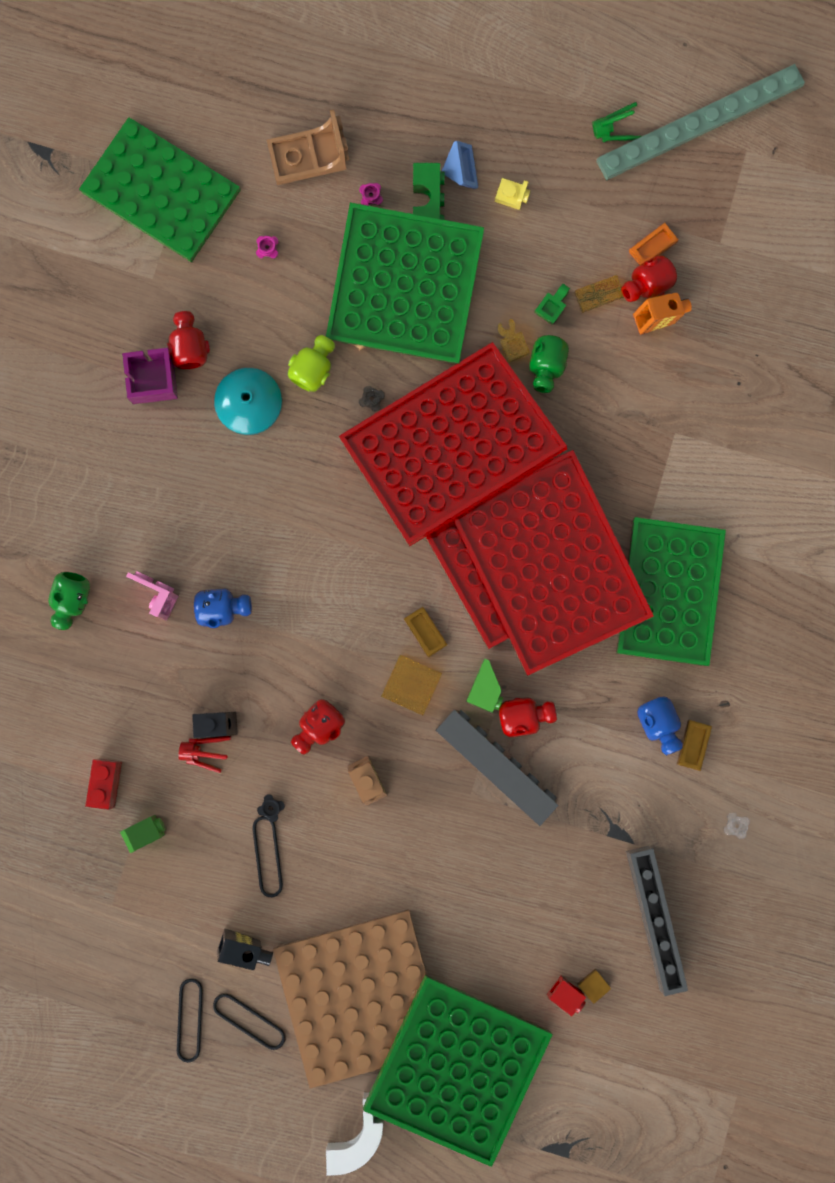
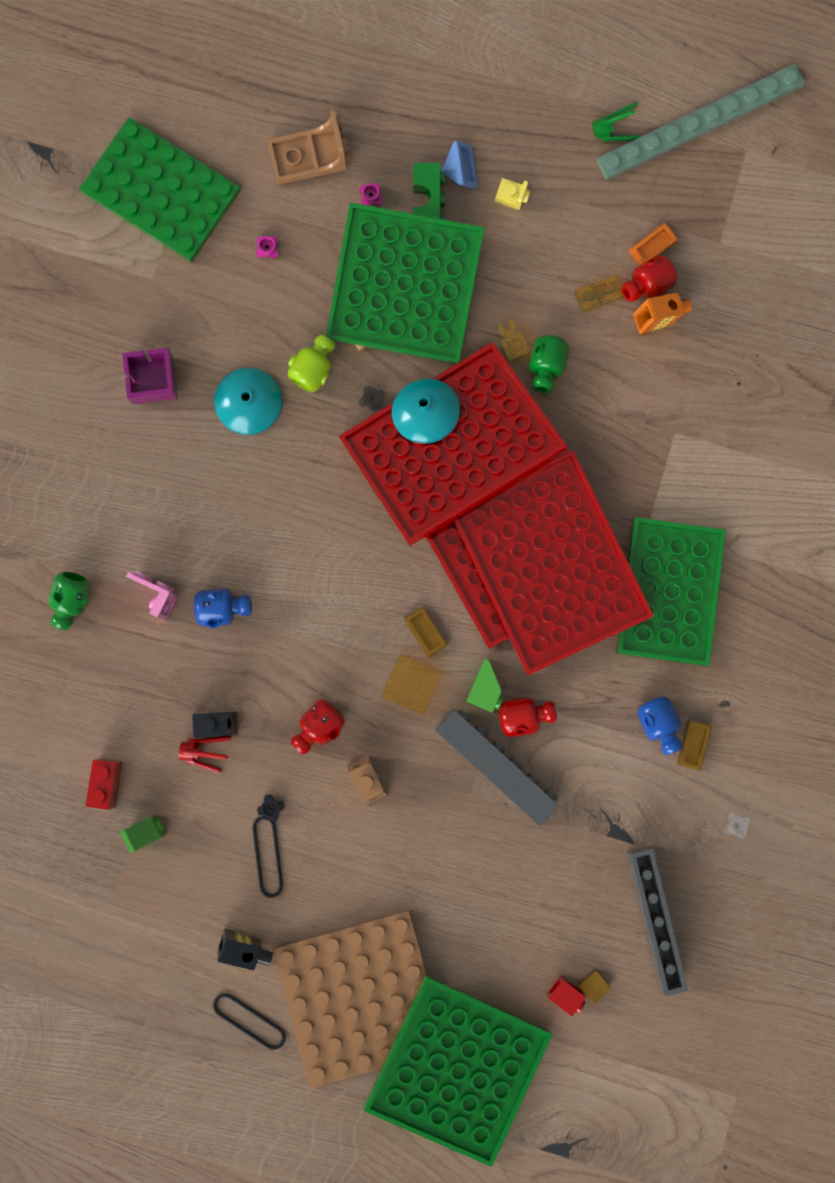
red piece [166,311,210,369] -> none
black piece [177,978,203,1063] -> none
white arch [326,1092,384,1176] -> none
green plate [535,284,570,325] -> none
none -> teal dish [392,379,460,444]

